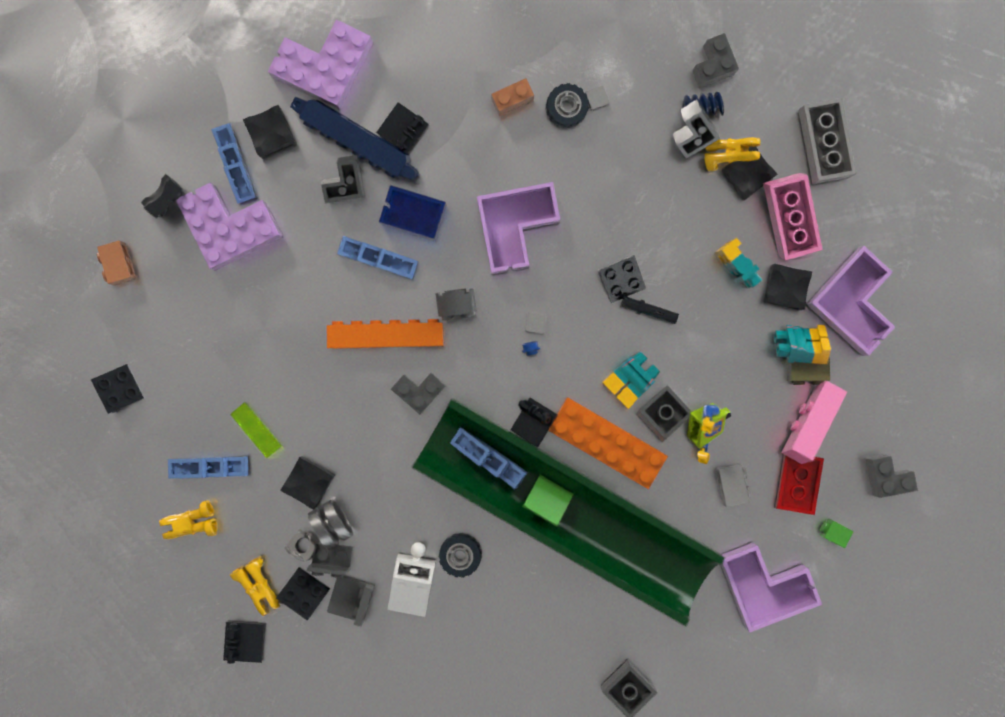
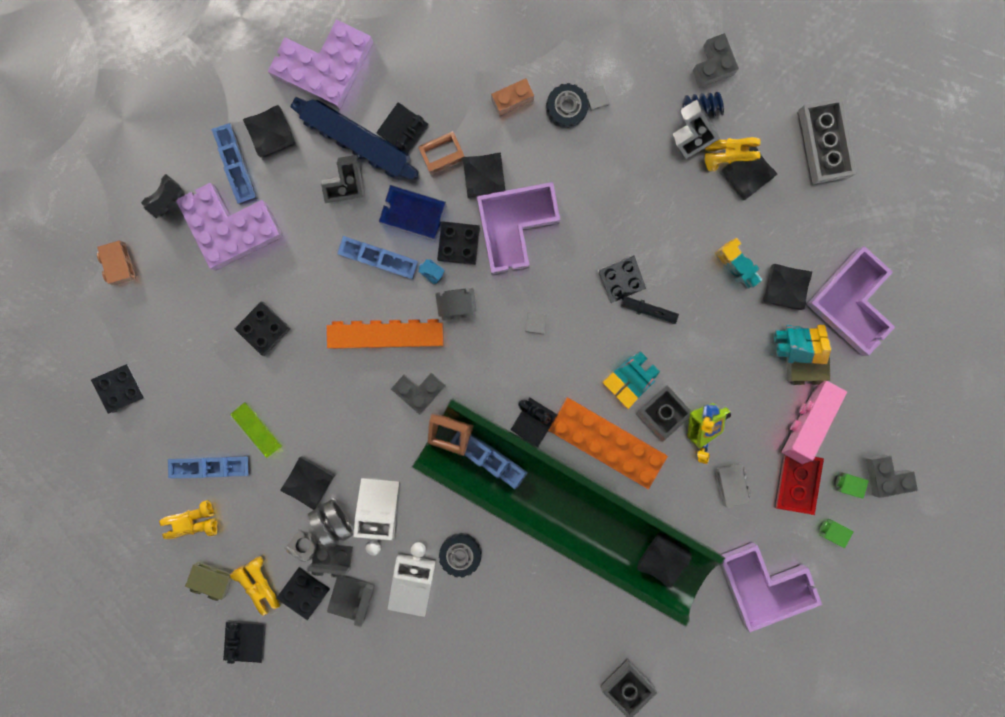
blue plate [522,341,540,356] -> none
bright green piece [523,474,574,526] -> none
bright pink brick [763,173,823,260] -> none
none -> olive brick [185,562,232,601]
none -> black brick [234,301,291,356]
none -> white slope [353,478,400,556]
none -> nougat tile [418,132,465,175]
none -> dark azure piece [418,259,445,284]
none -> nougat tile [428,414,473,456]
none -> black brick [437,221,480,265]
none -> black brick [463,152,506,198]
none -> black brick [637,533,692,588]
none -> bright green brick [835,472,869,499]

